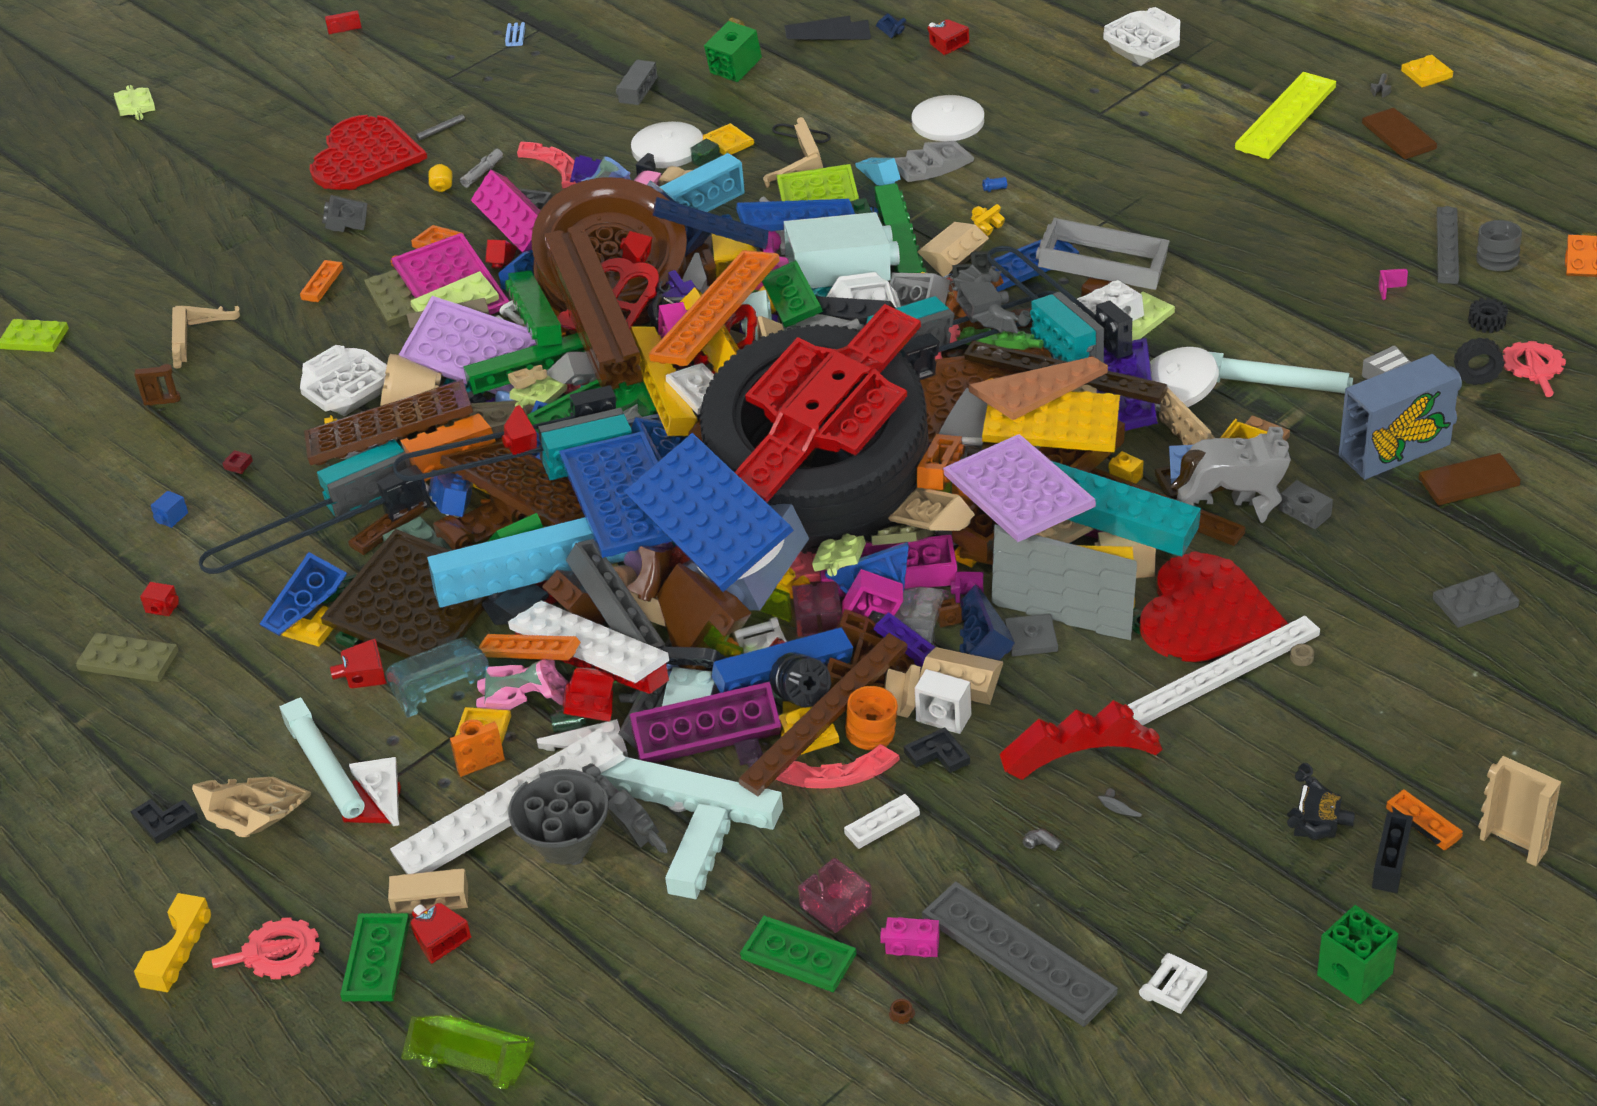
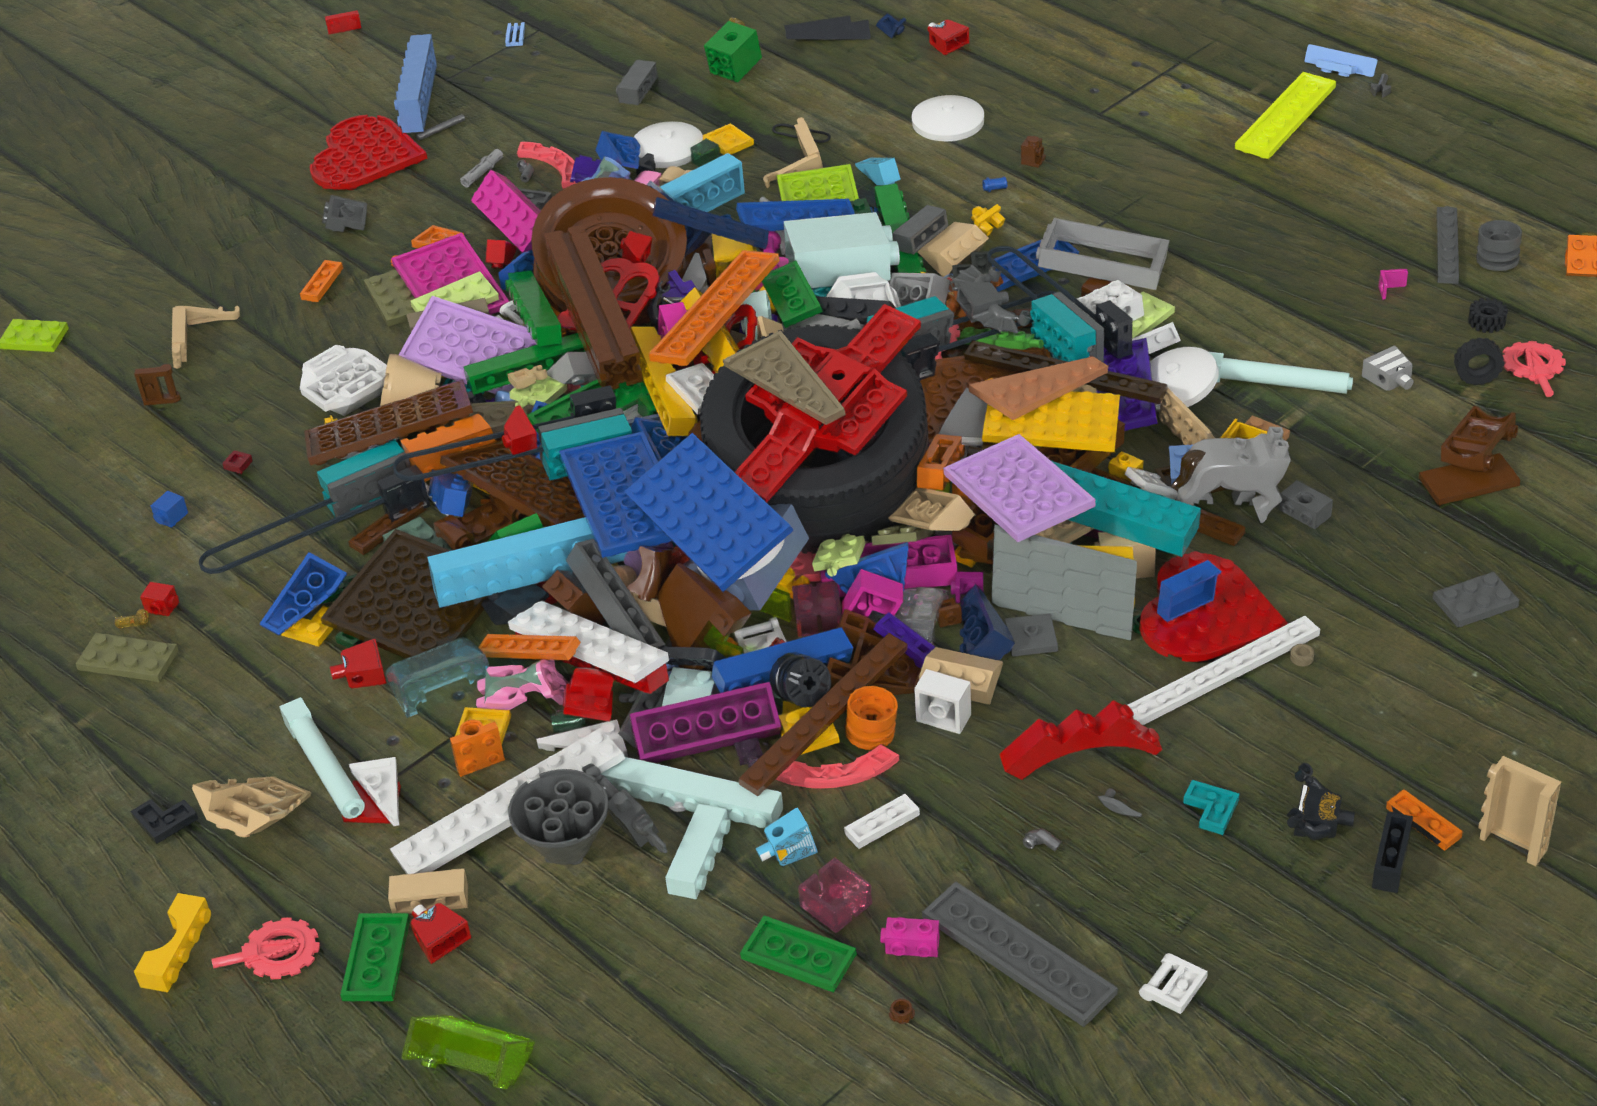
yellowish green plate [114,85,155,120] -> none
yellow head [429,164,452,192] -> none
tan panel [884,665,921,718] -> none
light grey slope [895,141,974,182] -> none
black plate [904,727,970,773] -> none
white piece [1104,7,1180,66] -> none
green brick [1317,905,1399,1004] -> none
sand blue brick [1339,354,1462,480] -> none
reddish brown tile [1362,108,1437,159] -> none
yellow plate [1401,55,1454,88] -> none
none -> clear yellow arm [115,609,149,628]
none -> medium blue brick [394,34,437,133]
none -> flat silver arm [517,160,534,183]
none -> blue wedge [595,131,640,169]
none -> dark tan wing [723,330,846,425]
none -> medium azure torso [756,807,818,866]
none -> dark grey brick [892,205,948,255]
none -> reddish brown brick [1021,136,1046,168]
none -> white plate [1125,466,1178,500]
none -> white plate [1132,322,1181,354]
none -> blue container [1157,560,1222,622]
none -> teal plate [1183,780,1240,835]
none -> light blue bracket [1305,44,1378,77]
none -> reddish brown piece [1441,406,1518,472]

